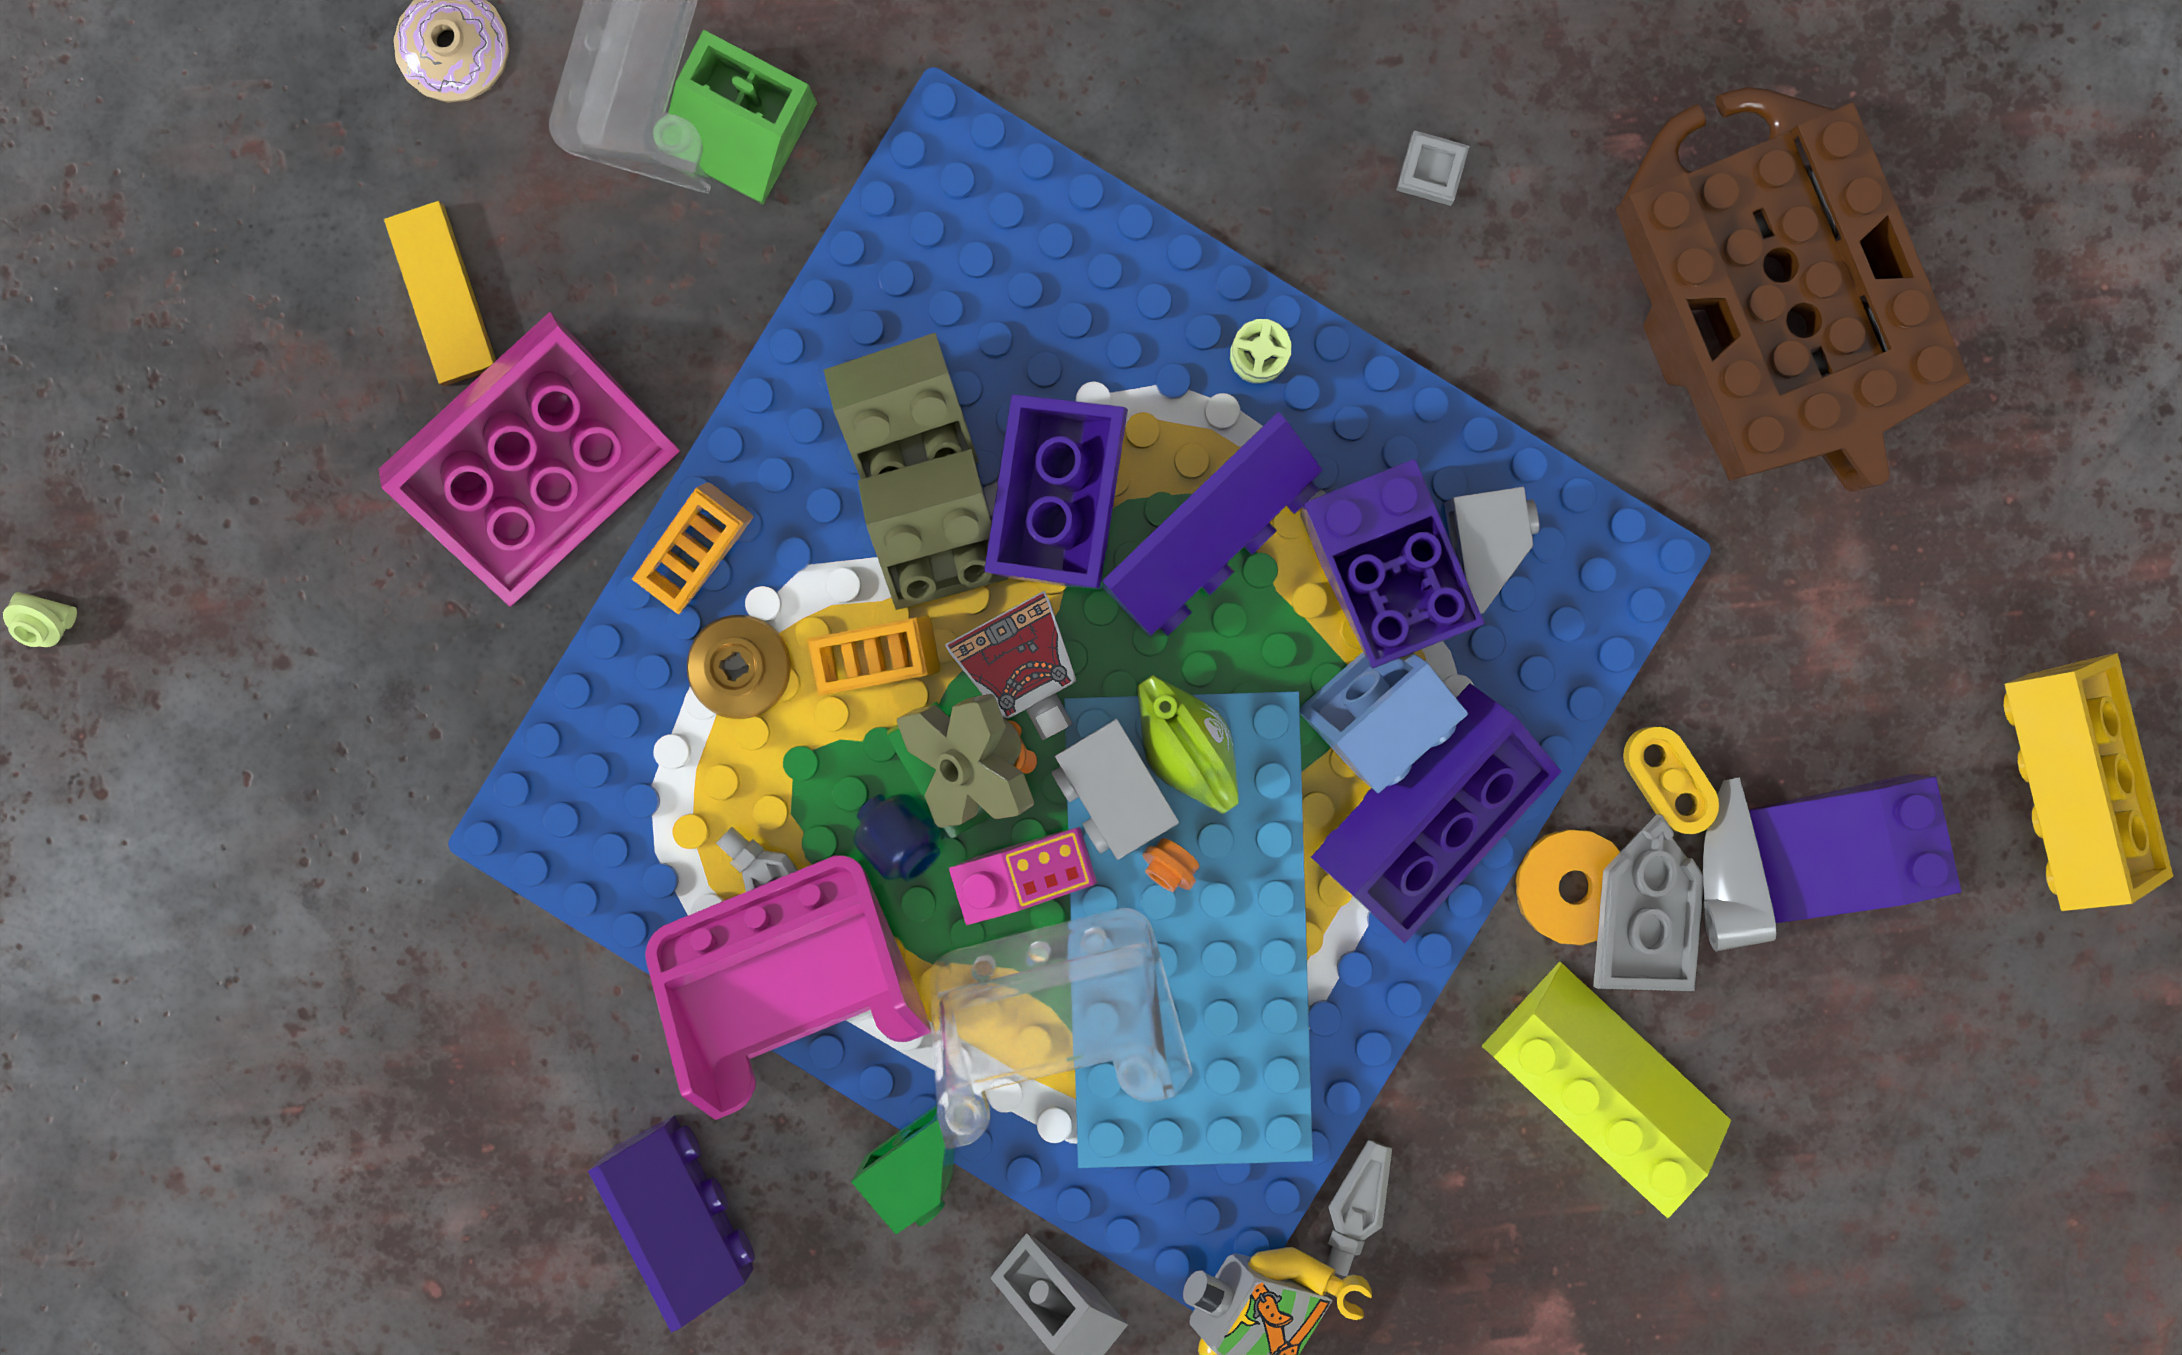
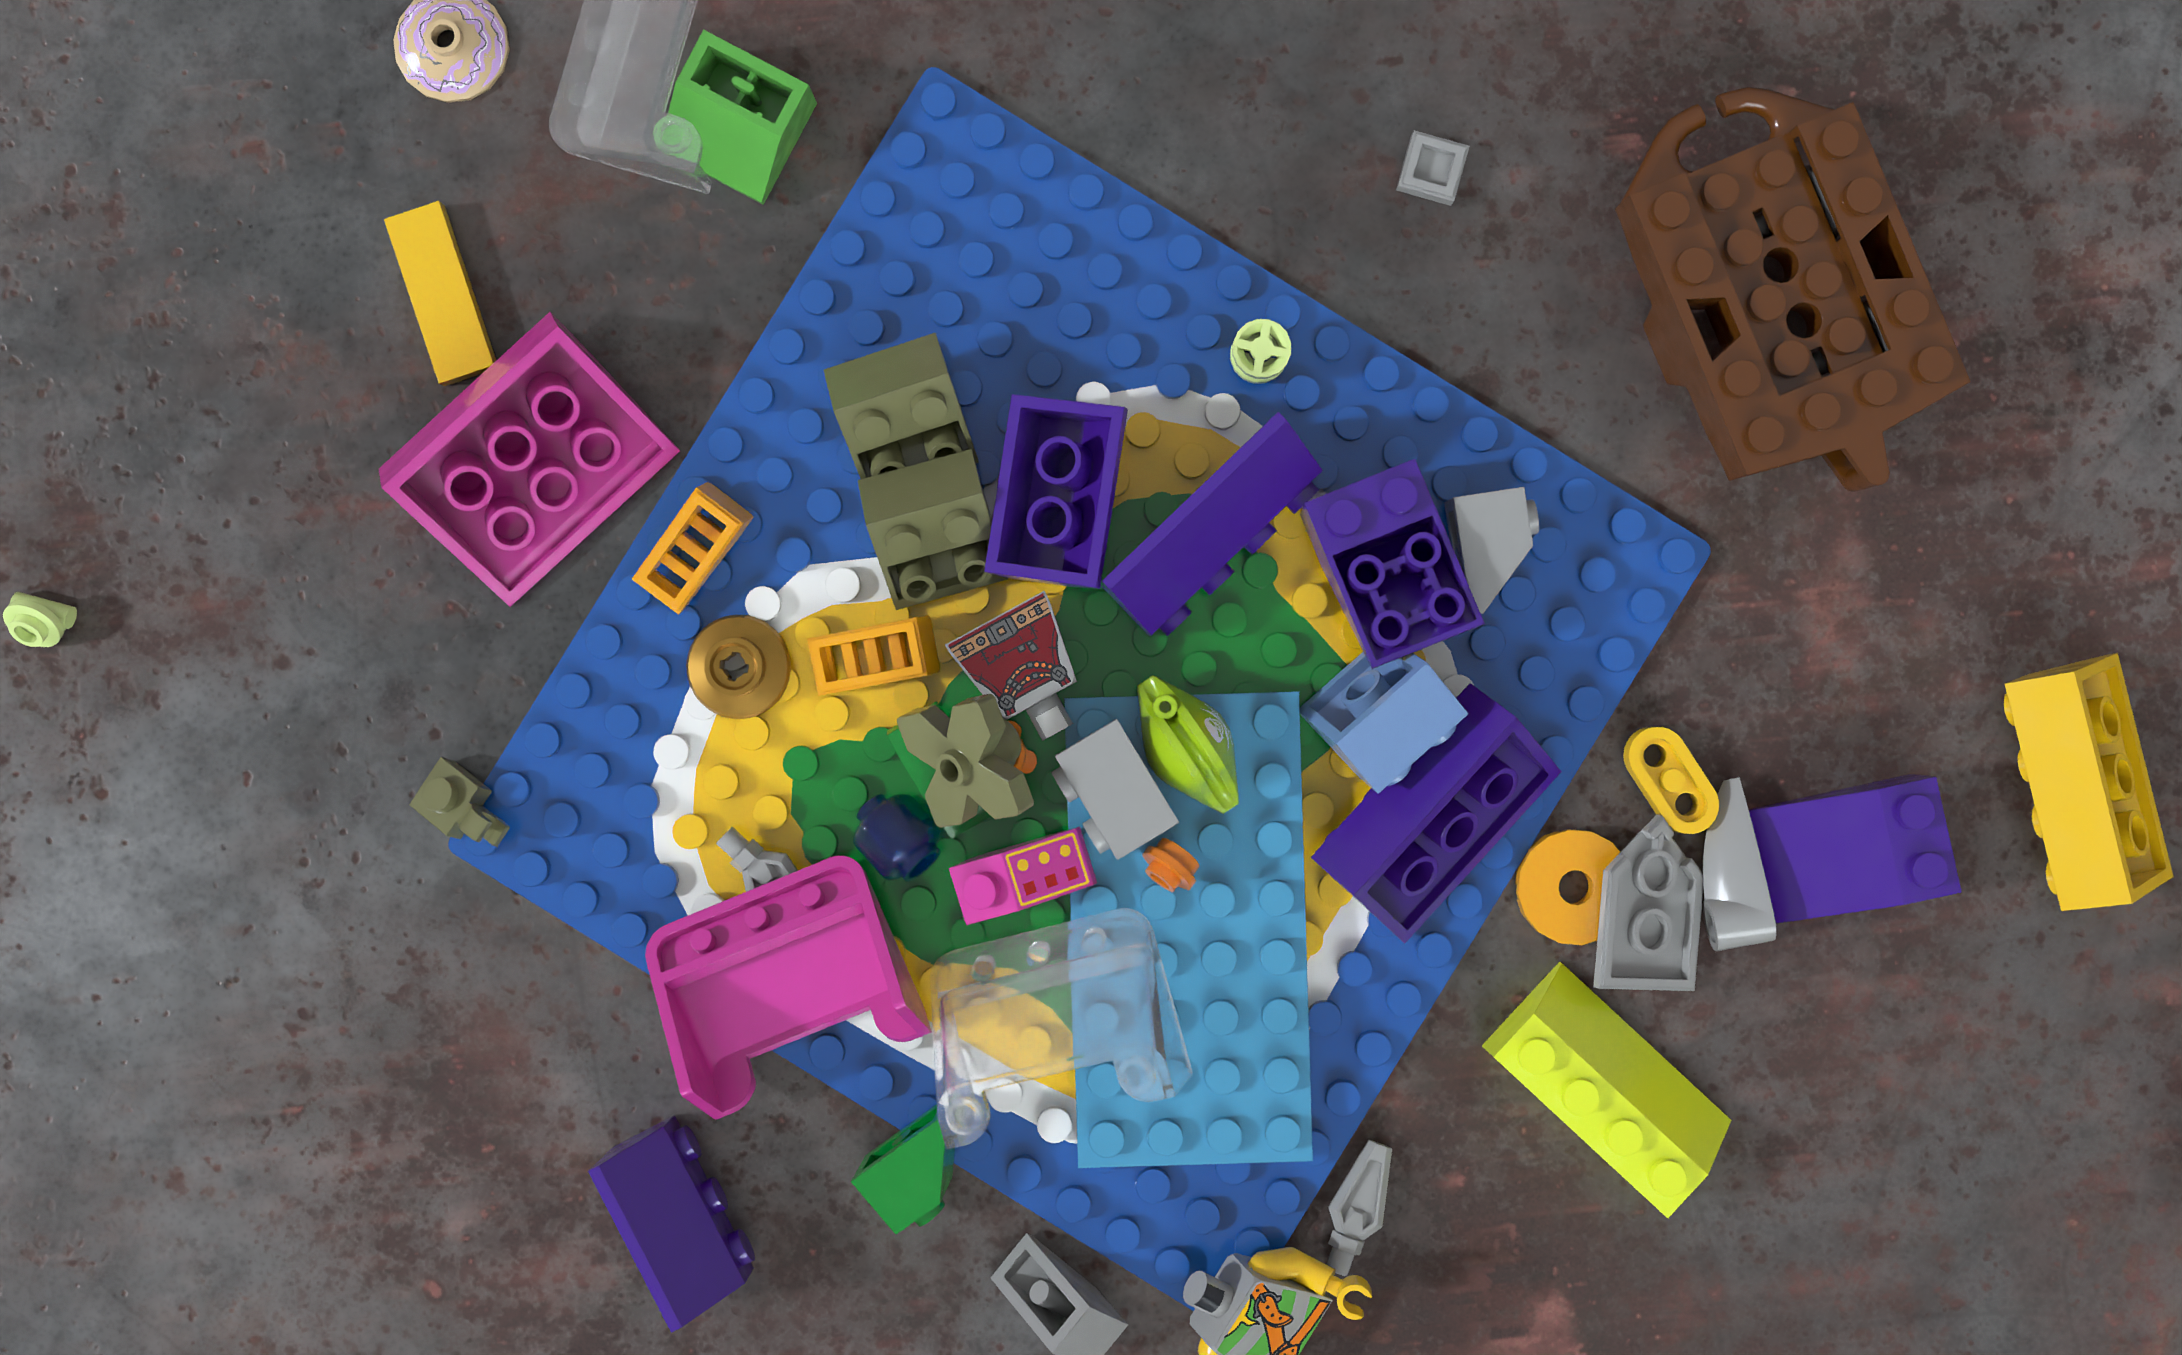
none -> olive plate [409,757,510,847]

